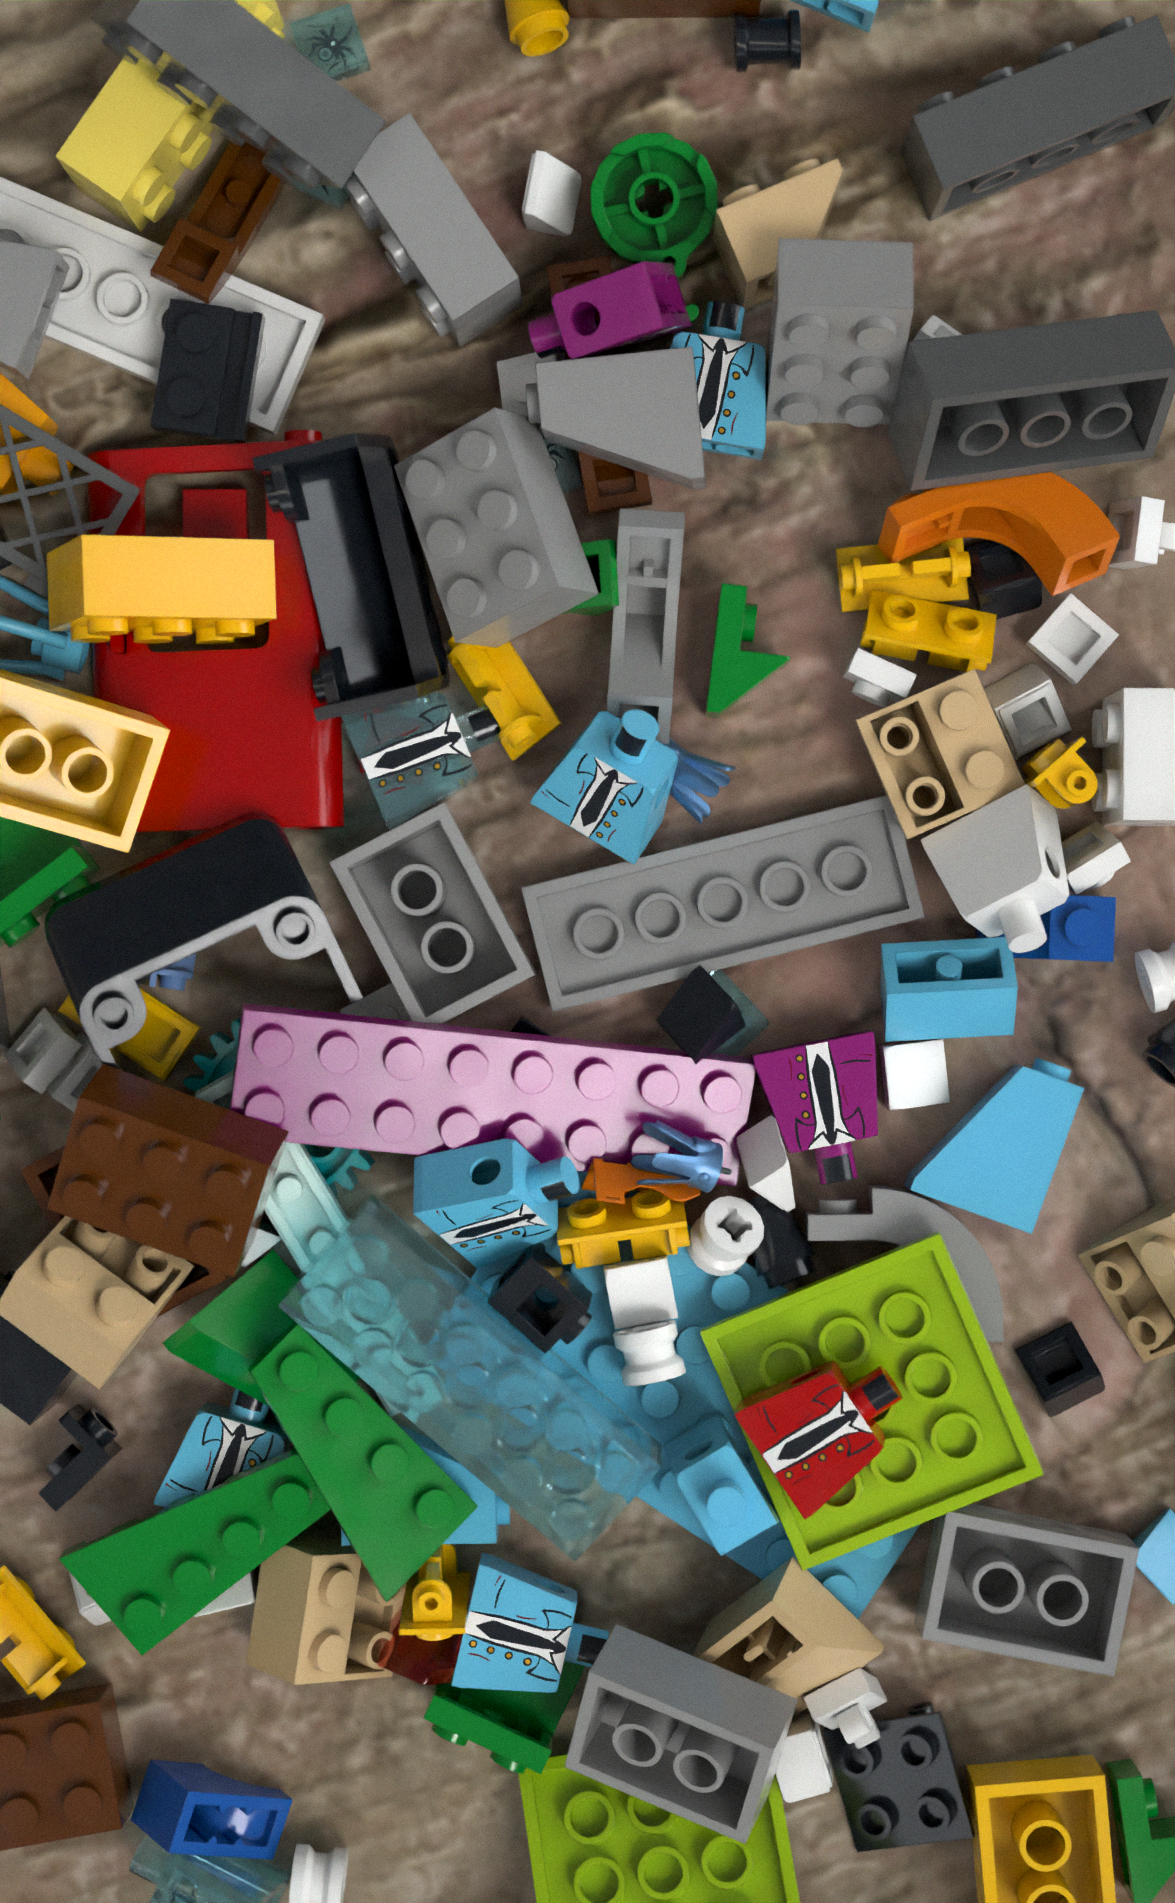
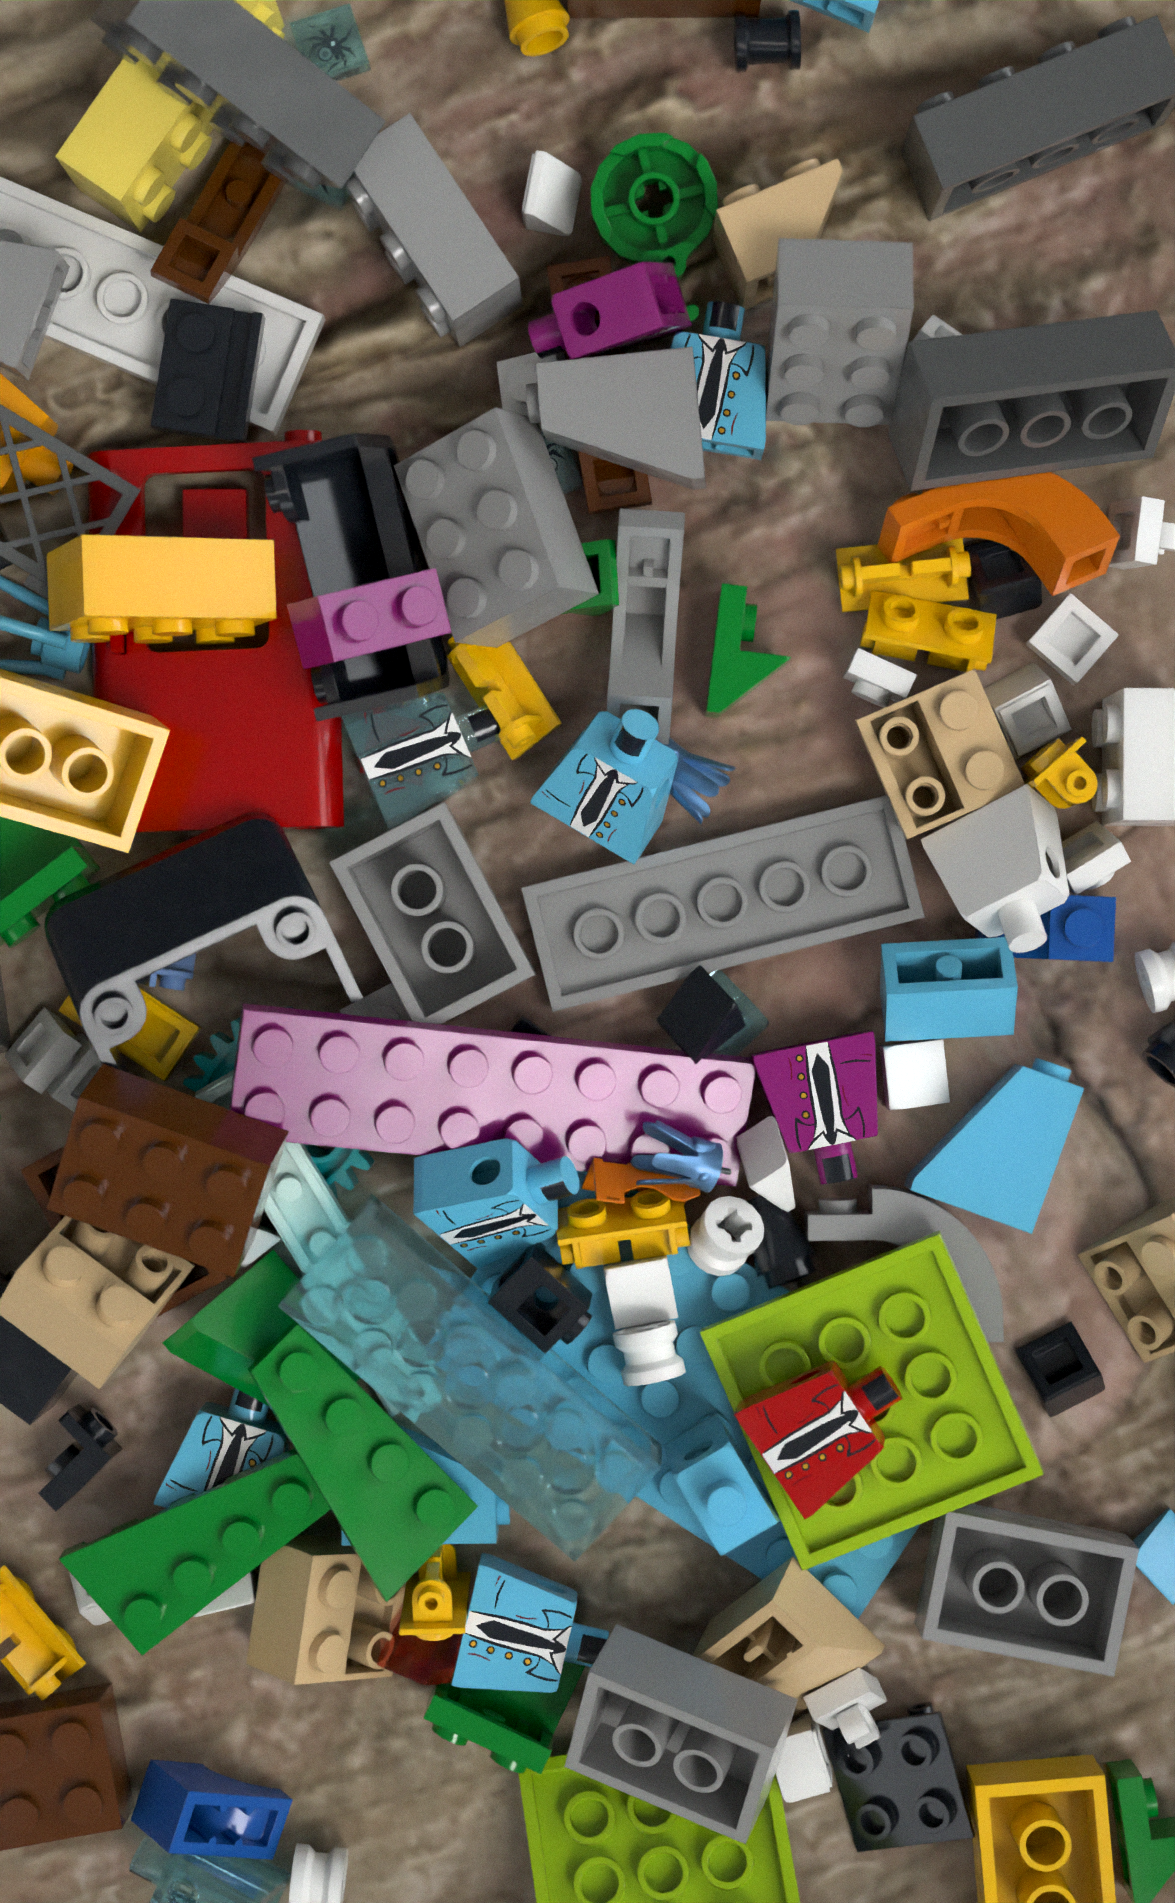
none -> magenta brick [287,568,452,669]

